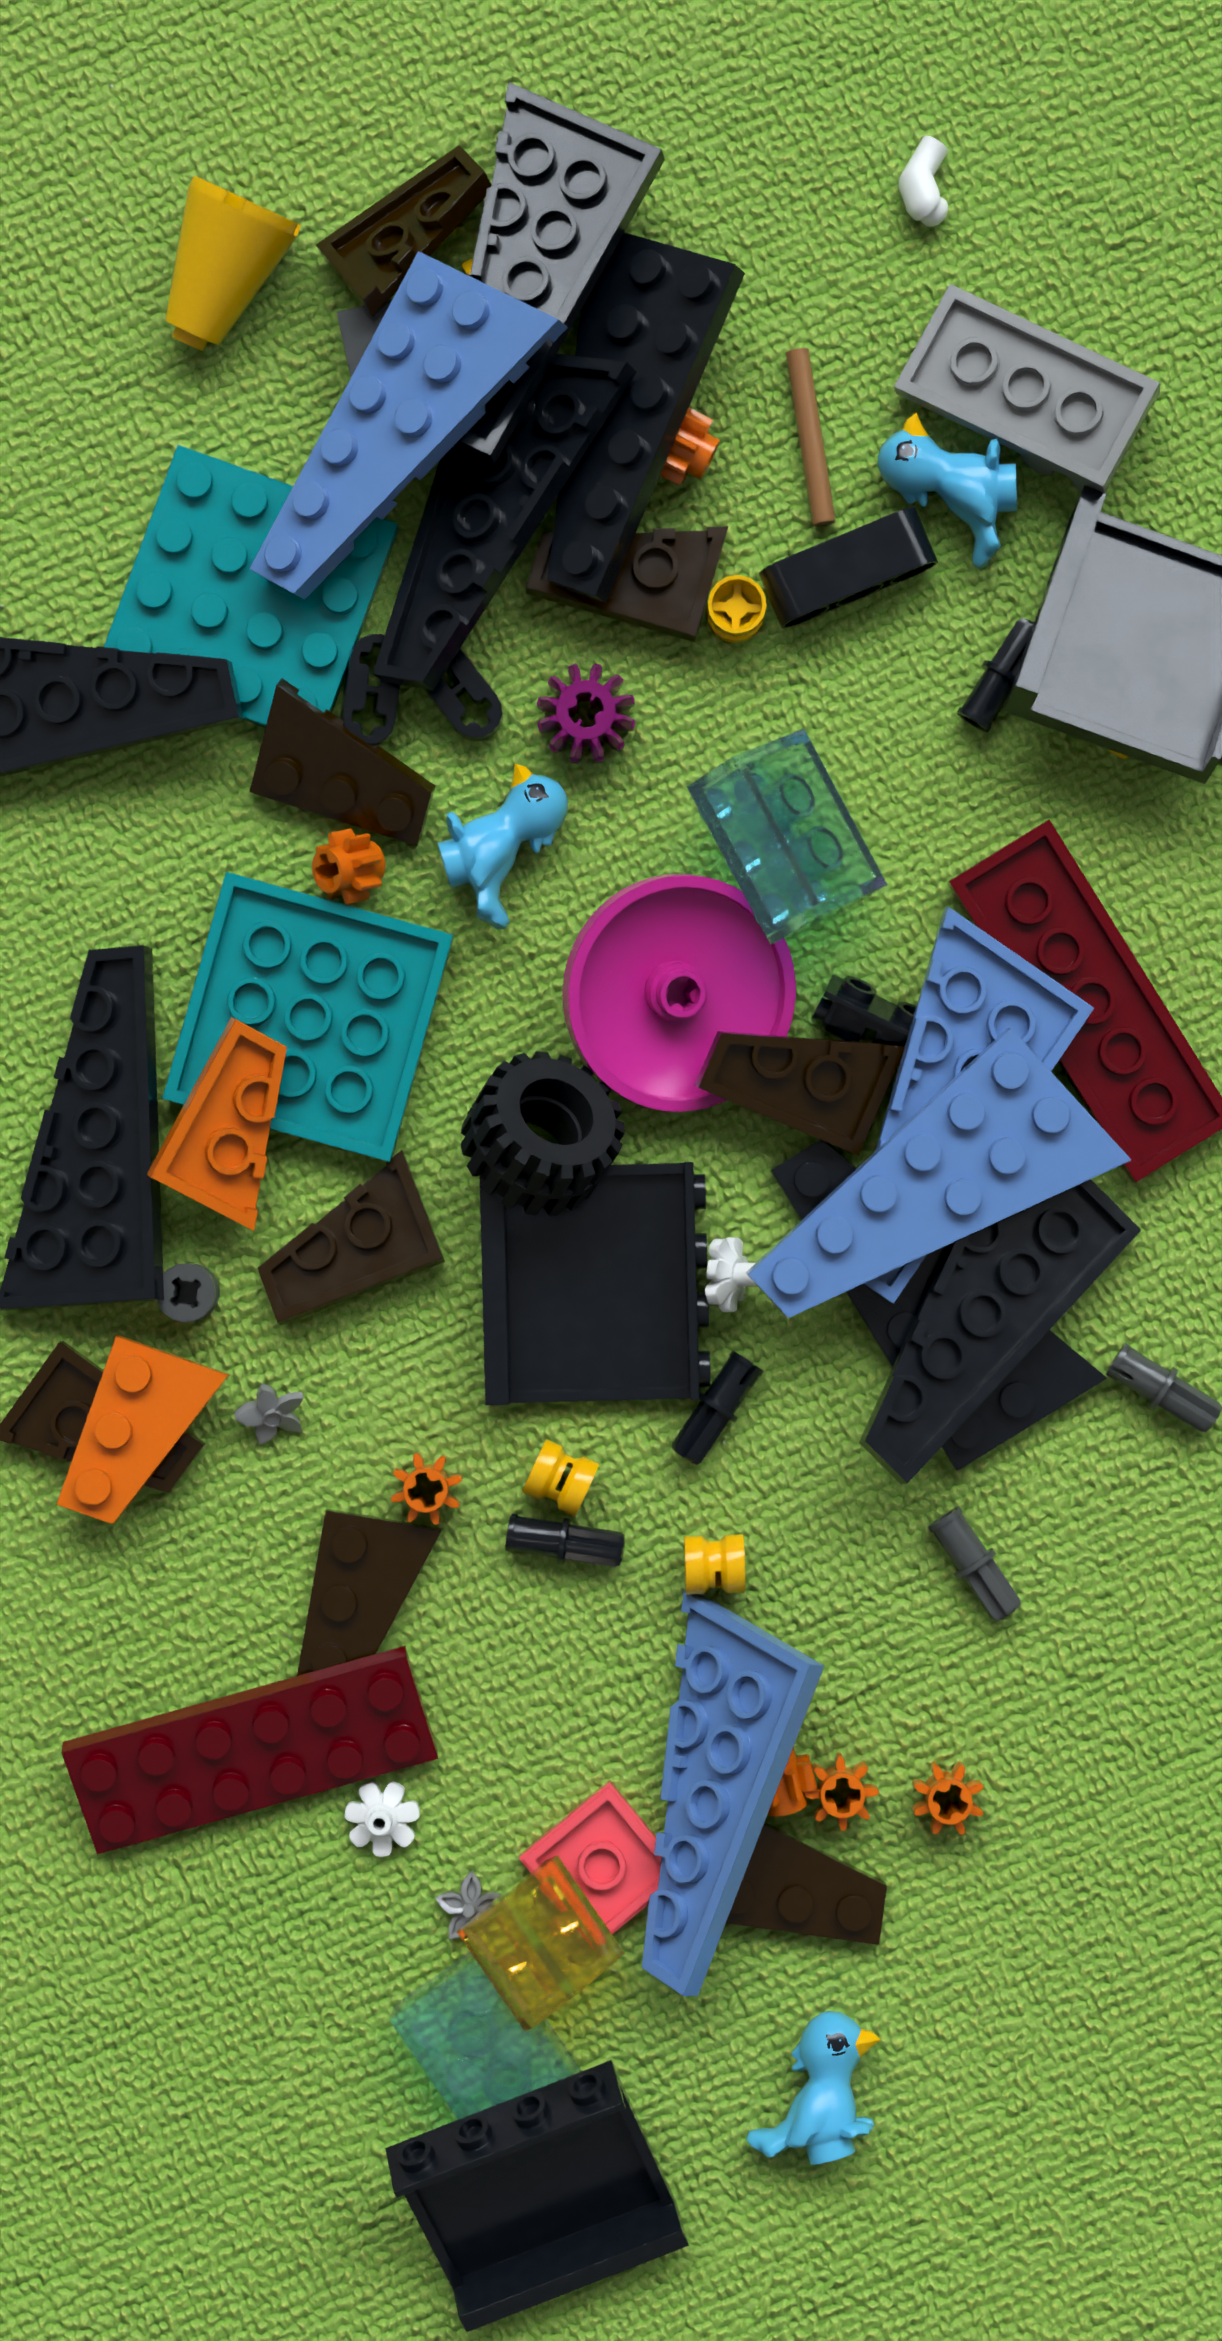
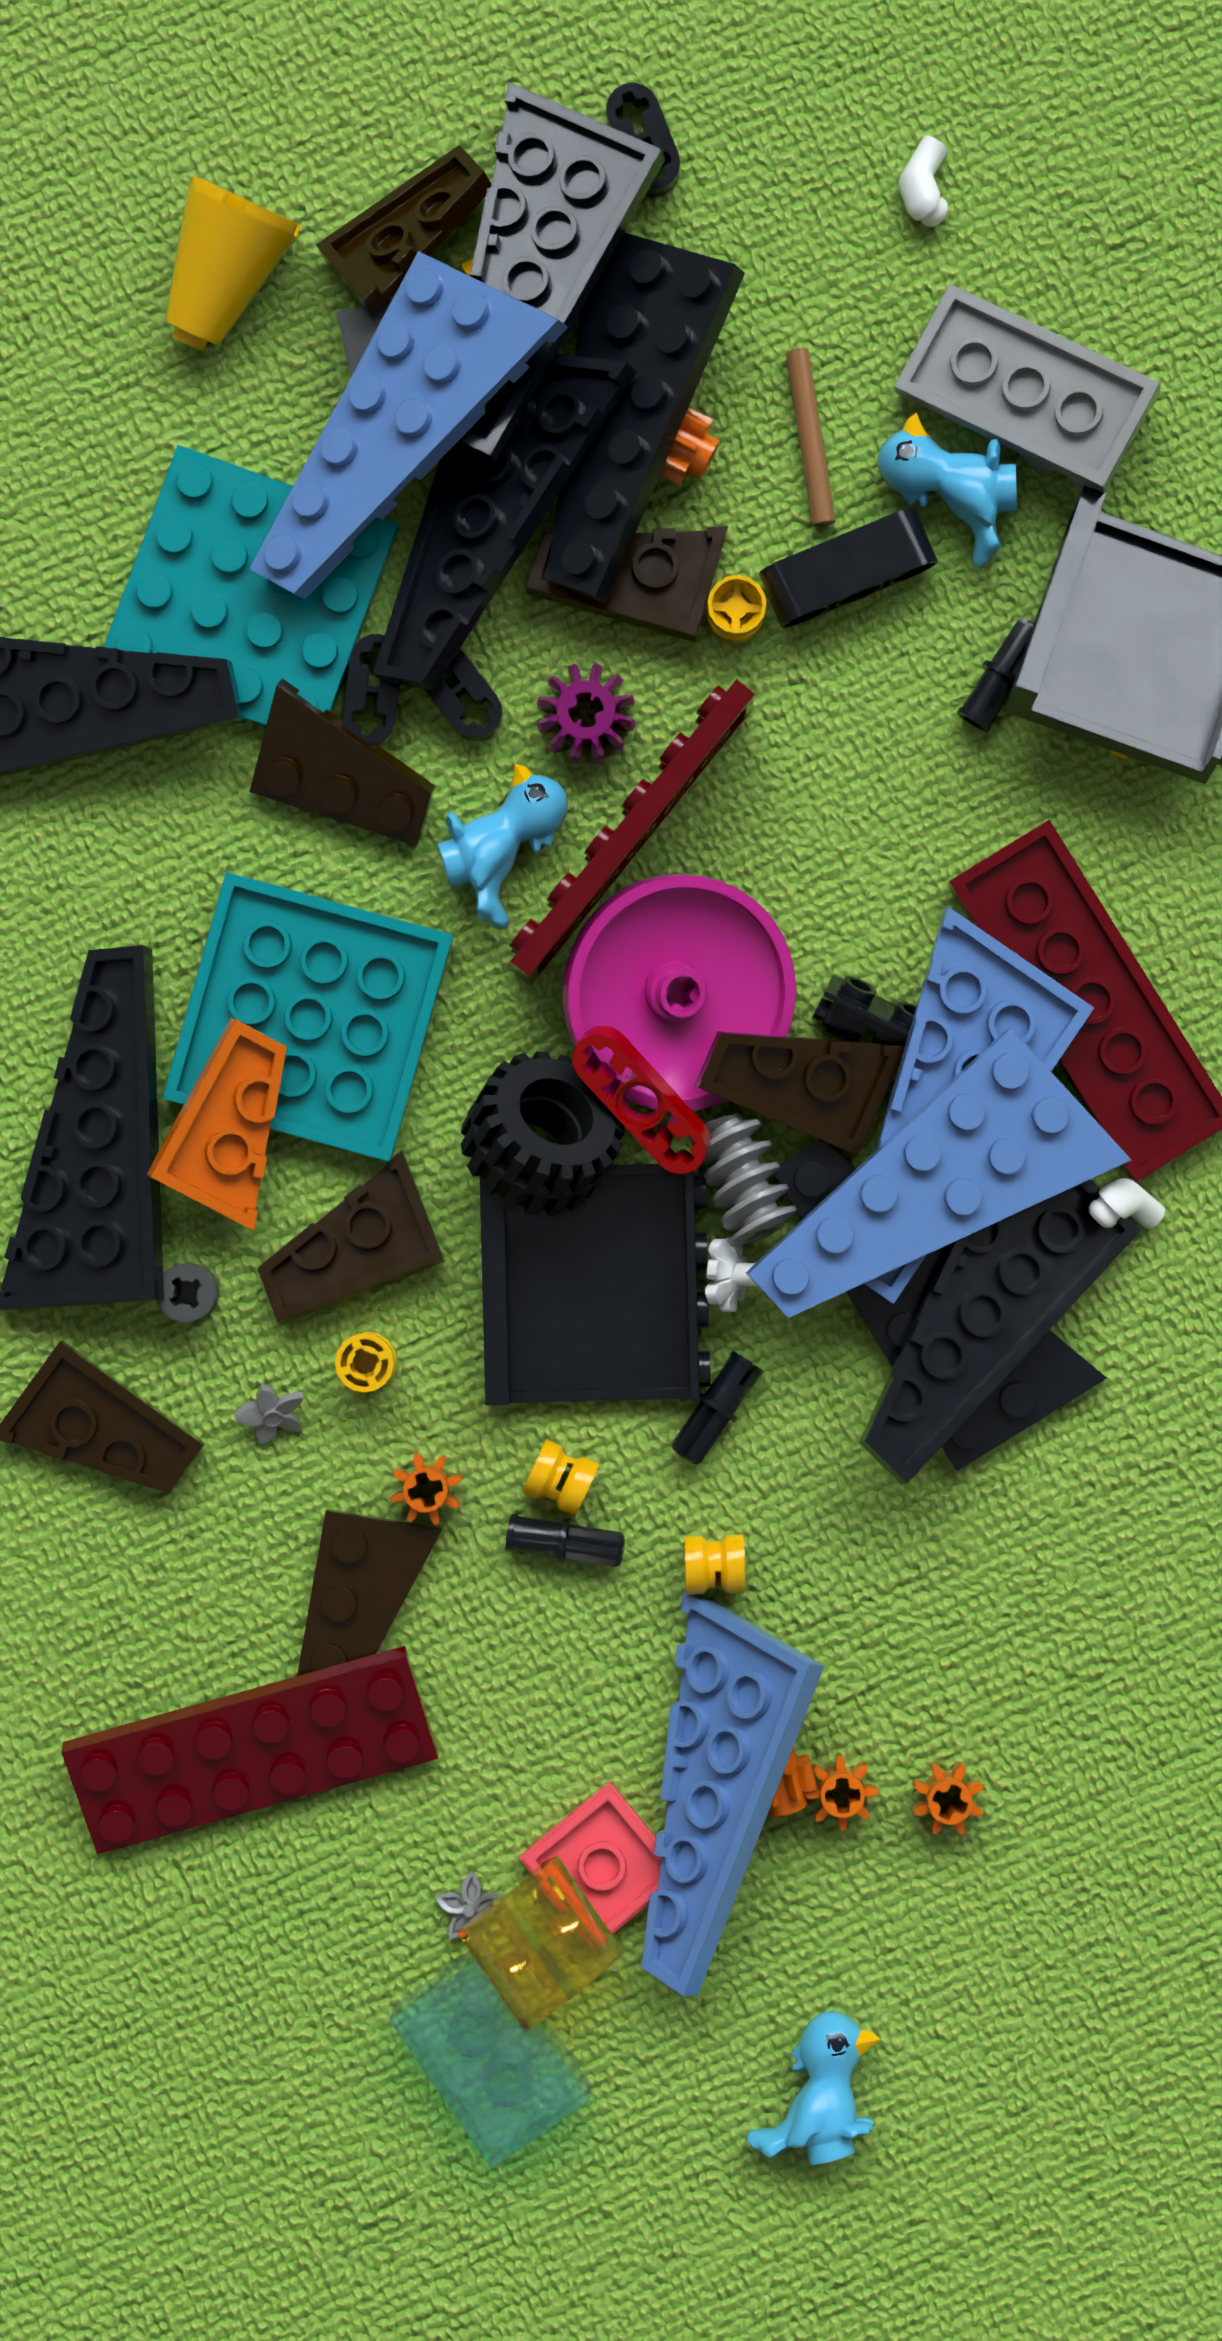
orange wing [56,1335,231,1524] -> none
orange gear [312,828,385,905] -> none
white plant [344,1781,420,1857] -> none
black panel [385,2060,689,2332] -> none
clear light blue brick [687,729,887,945] -> none
dark brown wing [726,1823,887,1945] -> none
dark grey axle [928,1507,1021,1621] -> none
dark grey axle [1105,1343,1222,1432] -> none
none -> yellow wheel [335,1331,398,1393]
none -> dark red plate [509,679,755,984]
none -> red beam [572,1026,711,1174]
none -> black beam [606,82,680,197]
none -> light grey piece [689,1114,797,1247]
none -> white arm [1089,1178,1165,1229]

